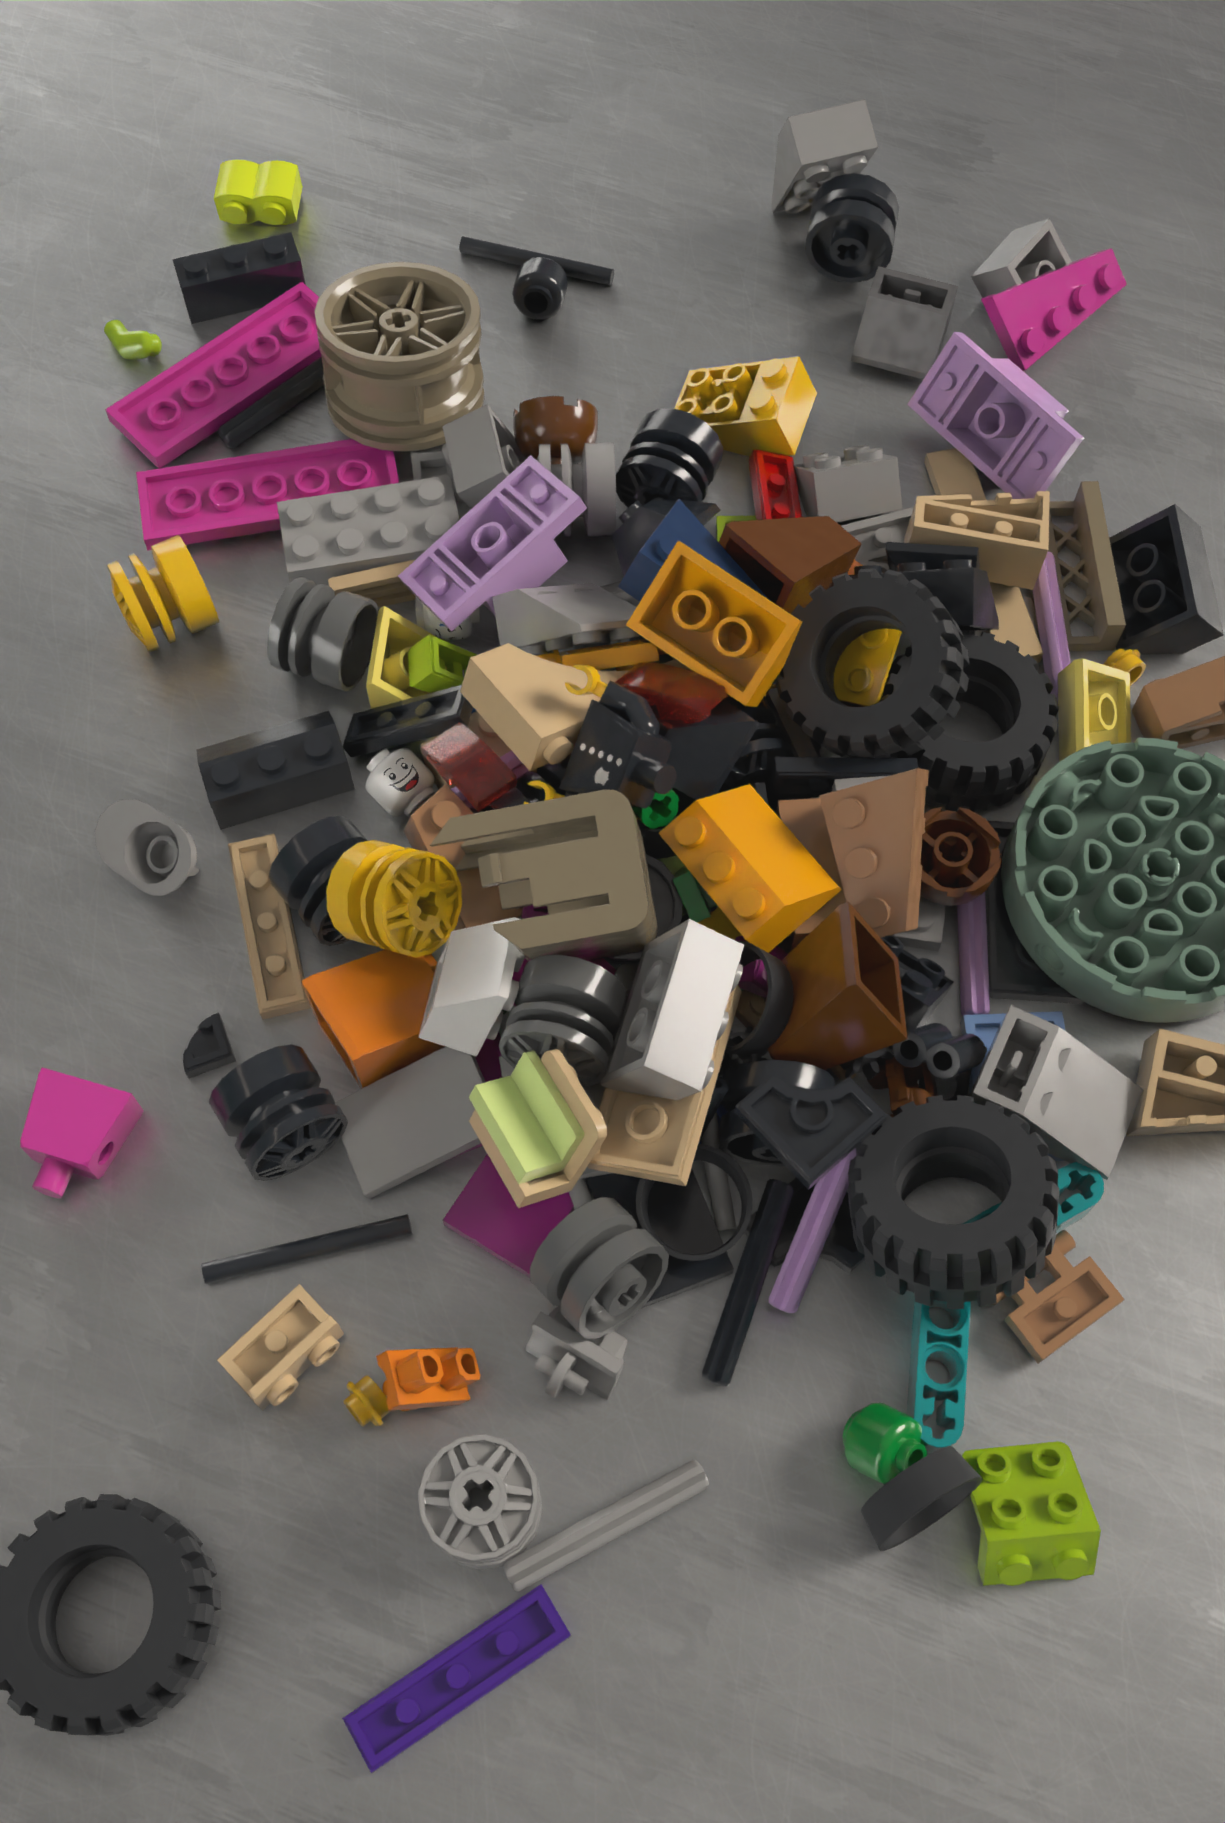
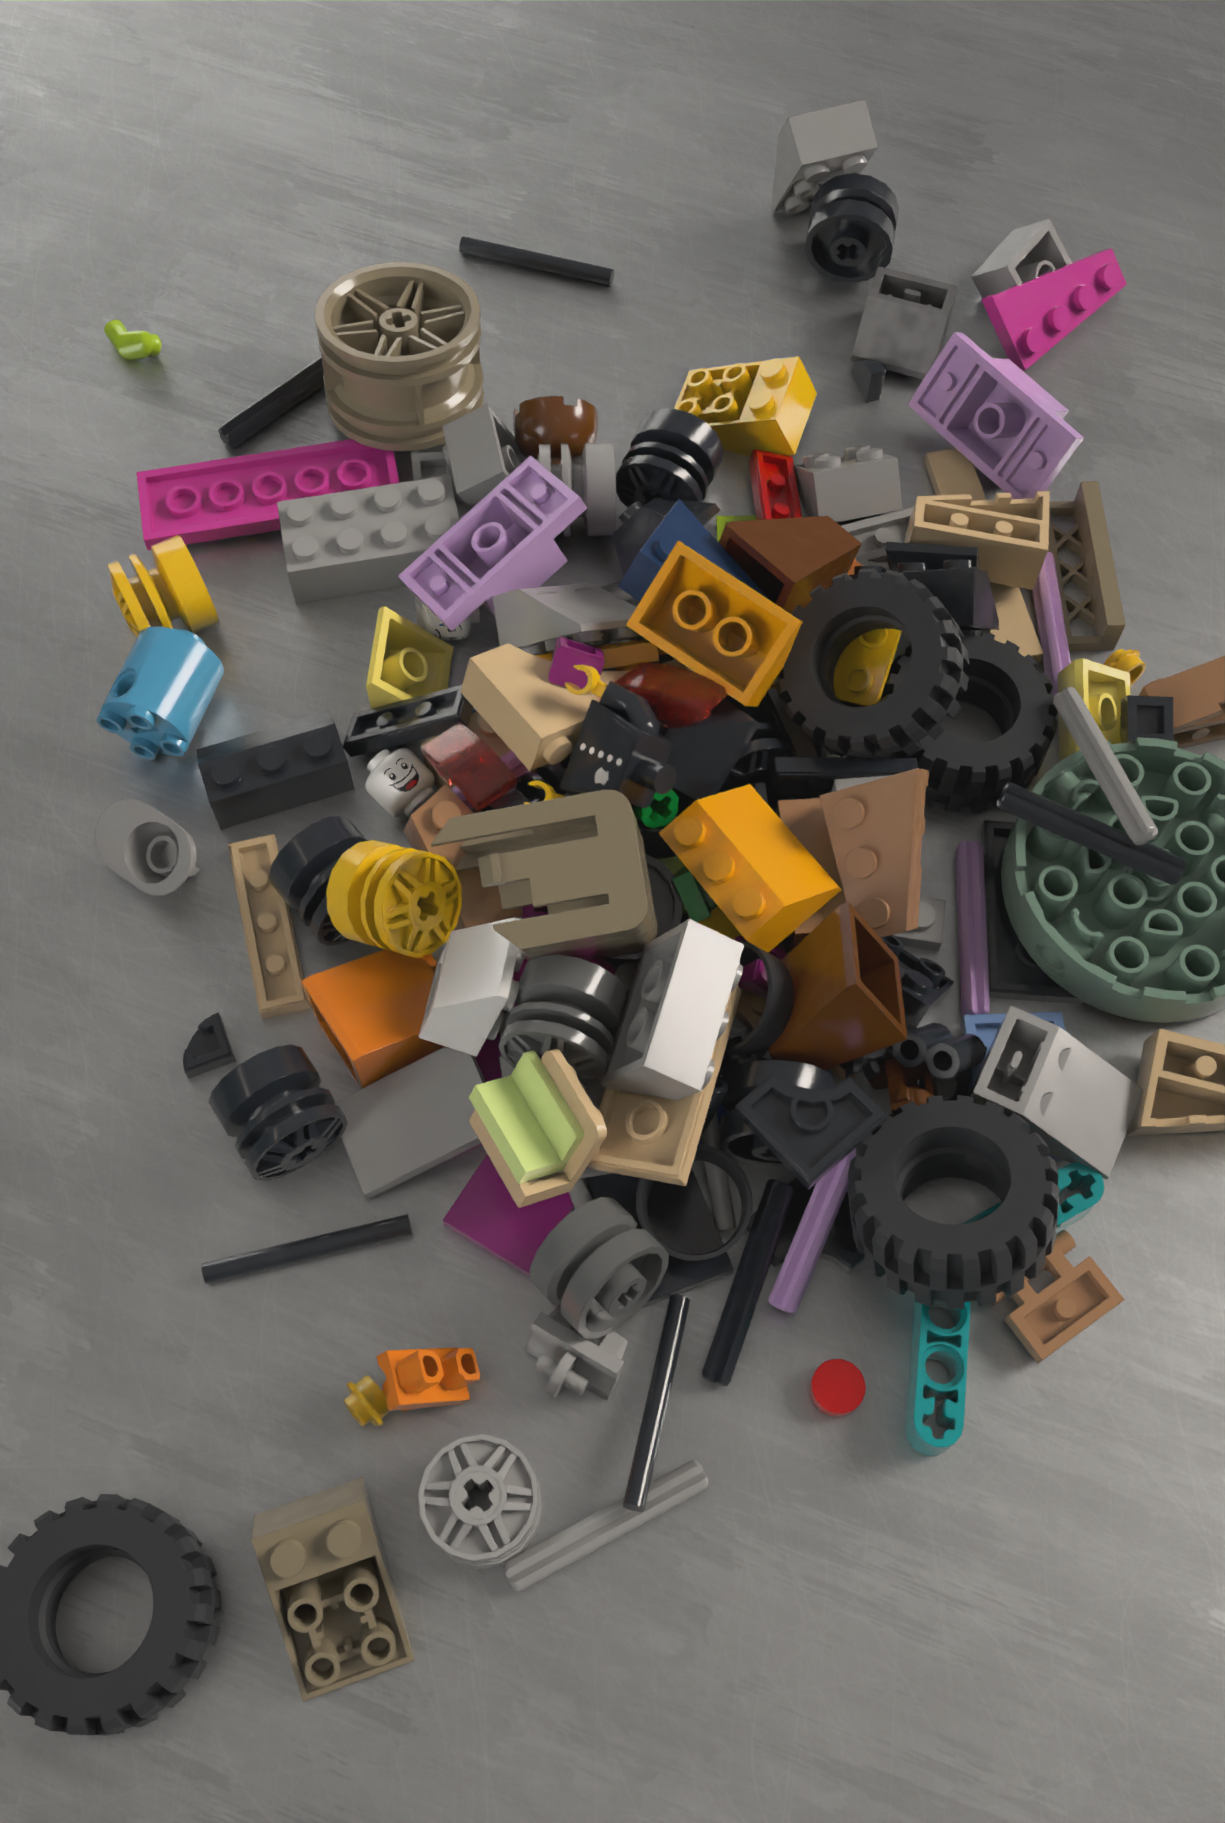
dark pink torso [20,1067,144,1199] -> none
dark pink plate [105,282,321,469] -> none
black slope [172,232,306,324] -> none
neon yellow brick [213,159,303,225] -> none
tan bracket [217,1284,344,1411] -> none
dark grey wheel [267,577,378,692] -> none
tan tile [328,560,415,608] -> none
dark purple tile [342,1584,572,1773] -> none
lime slope [408,634,478,693] -> none
black head [512,257,568,320] -> none
green head [842,1403,927,1485] -> none
black tyre [861,1446,982,1551] -> none
reddish brown cylinder [920,807,1001,906] -> none
lime bracket [962,1441,1101,1586] -> none
black slope [1109,504,1224,655] -> none
none -> dark azure cylinder [96,627,224,760]
none -> dark tan slope [251,1477,414,1701]
none -> magenta slope [548,636,605,689]
none -> black bar [623,1294,690,1512]
none -> red tile [810,1359,866,1417]
none -> black tile [851,360,886,403]
none -> black axle [996,782,1187,885]
none -> light grey axle [1053,687,1158,845]
none -> black tile [1120,695,1174,743]

